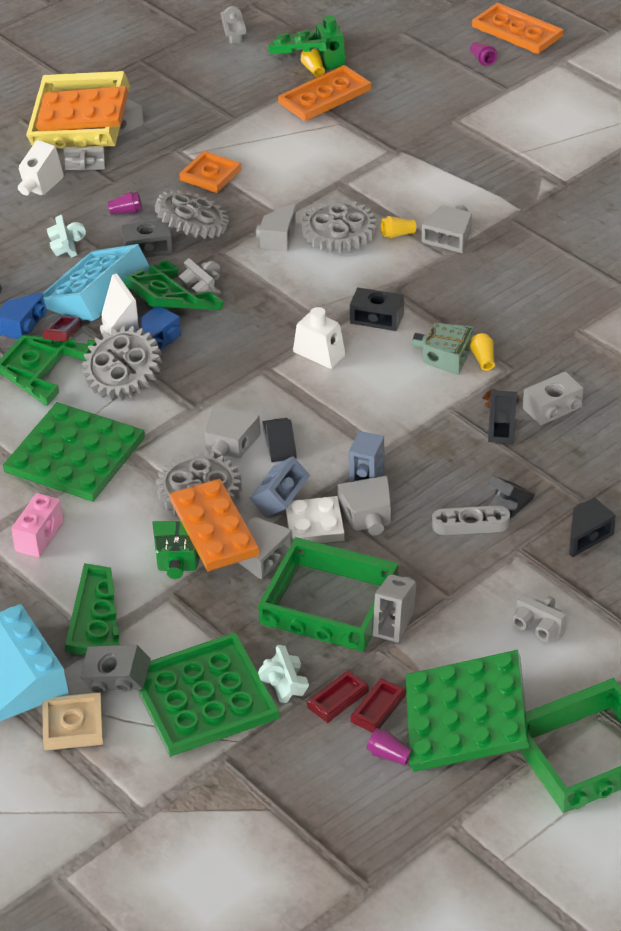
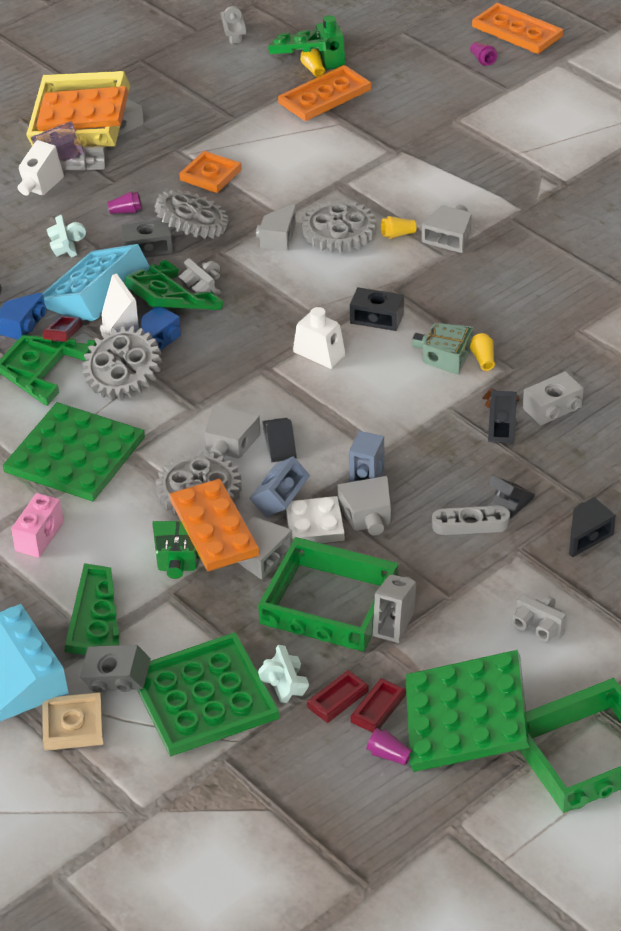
none -> slope [31,121,85,162]

